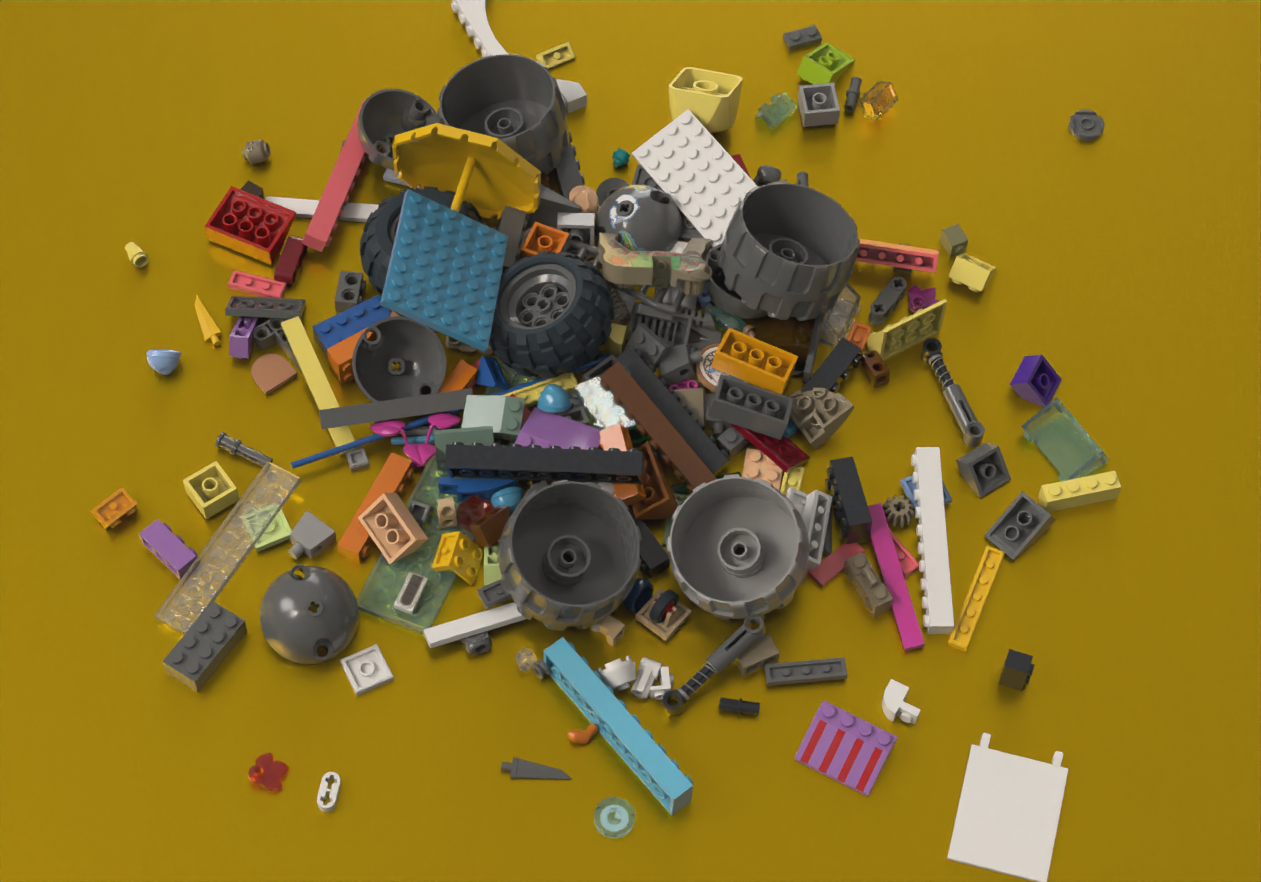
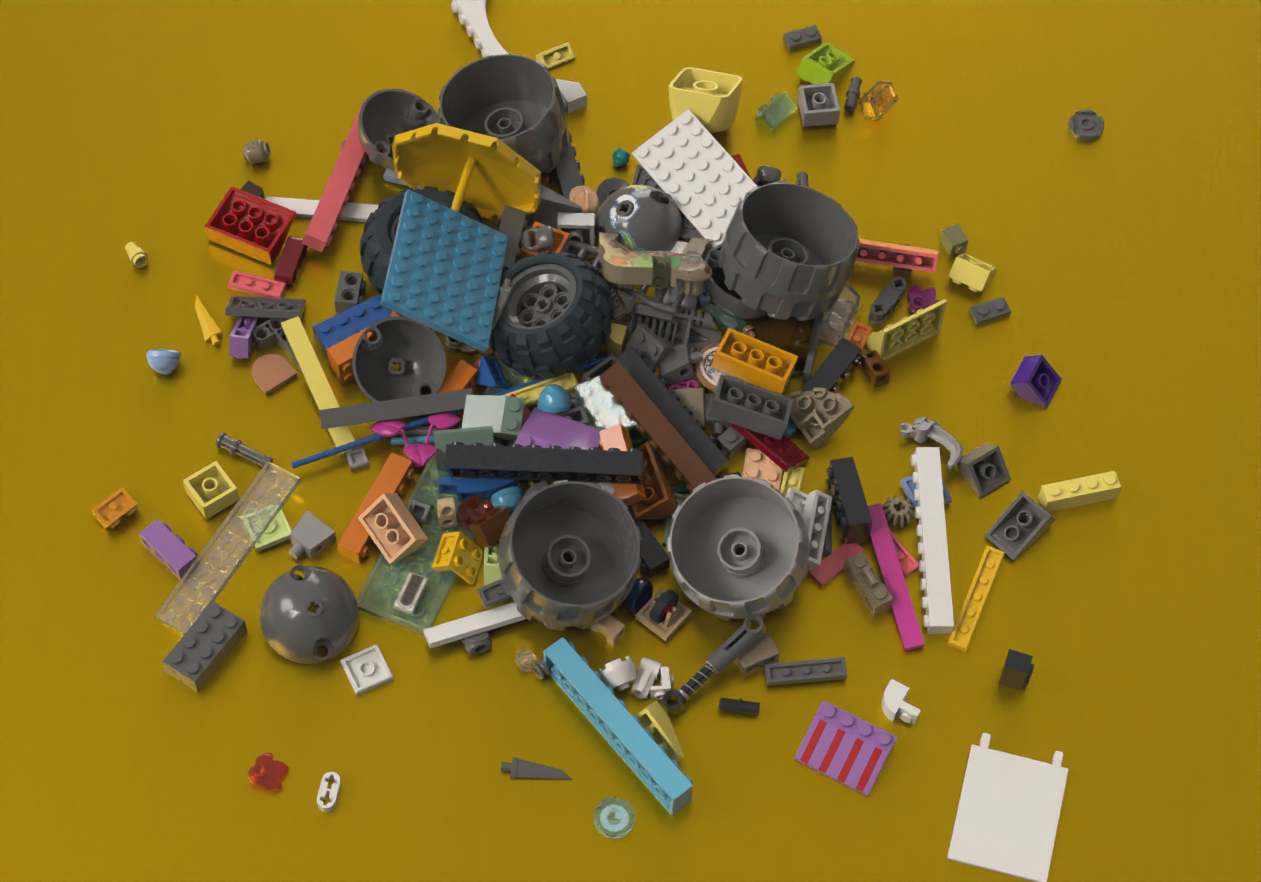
orange arm [568,723,599,744] -> none
piece [921,338,985,447] -> none
clear light blue windscreen [1021,397,1110,481] -> none
none -> dark grey bar [491,278,513,331]
none -> dark grey piece [523,225,555,252]
none -> light yellow slope [635,700,684,762]
none -> light grey piece [900,416,963,470]
none -> dark grey plate [969,297,1011,325]

